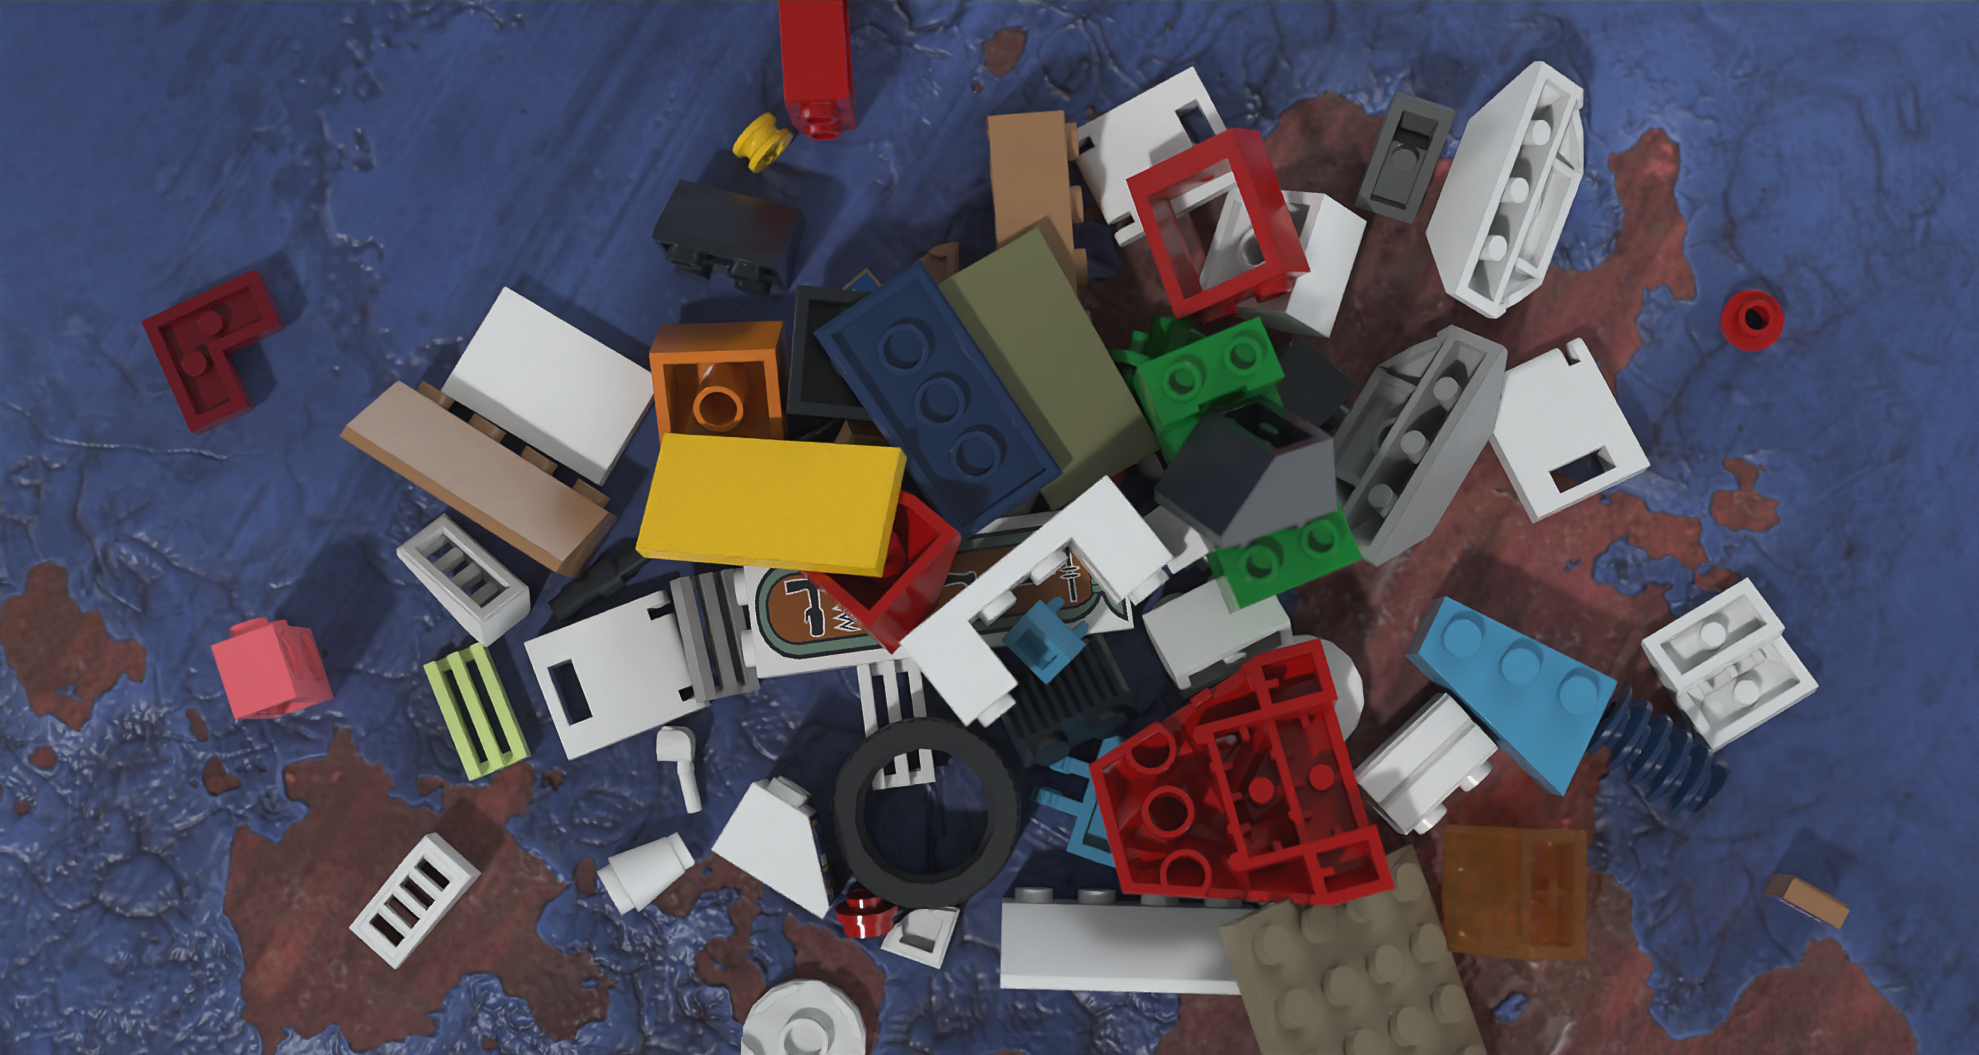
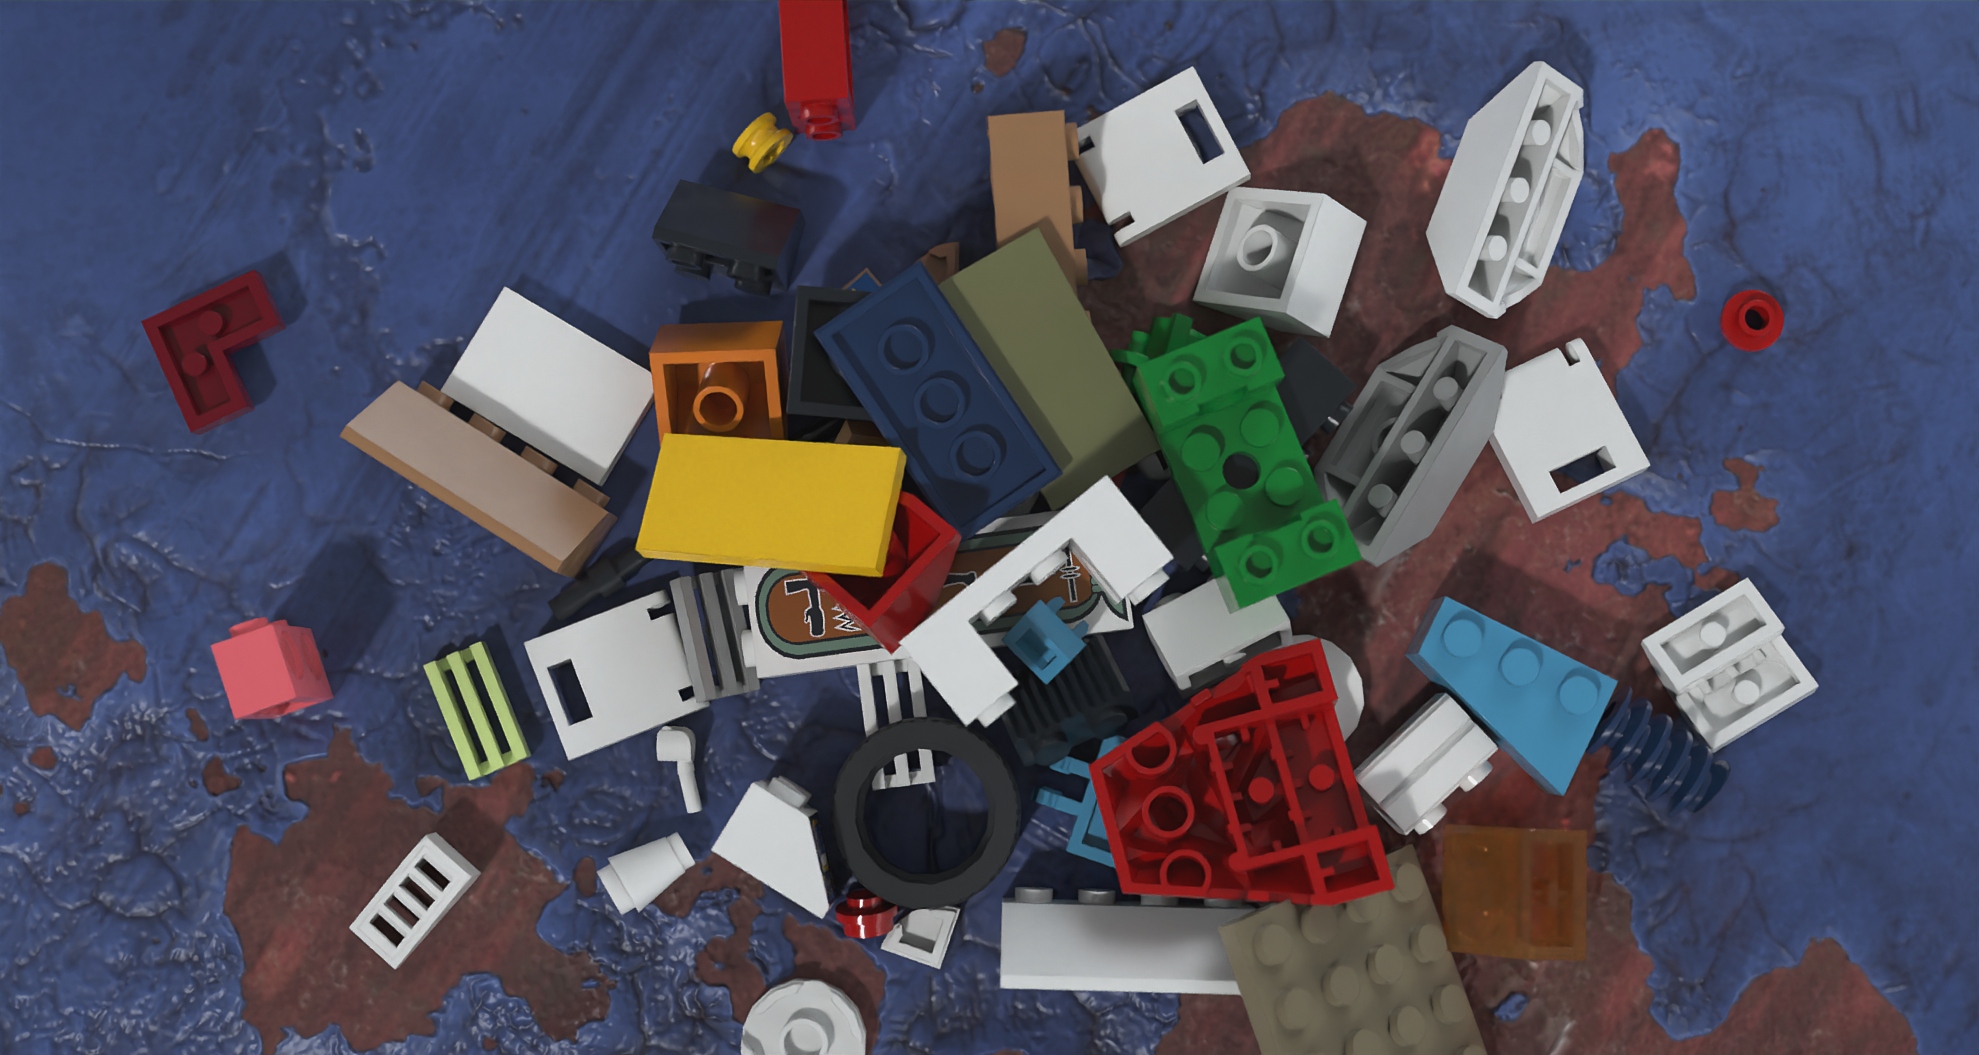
white slope [396,513,531,647] -> none
red window [1126,127,1311,327] -> none
white tile [1142,506,1217,574] -> none
black slope [1153,394,1337,550] -> none
dark grey slope [1354,91,1456,225] -> none
medium nougat tile [1762,873,1850,929] -> none

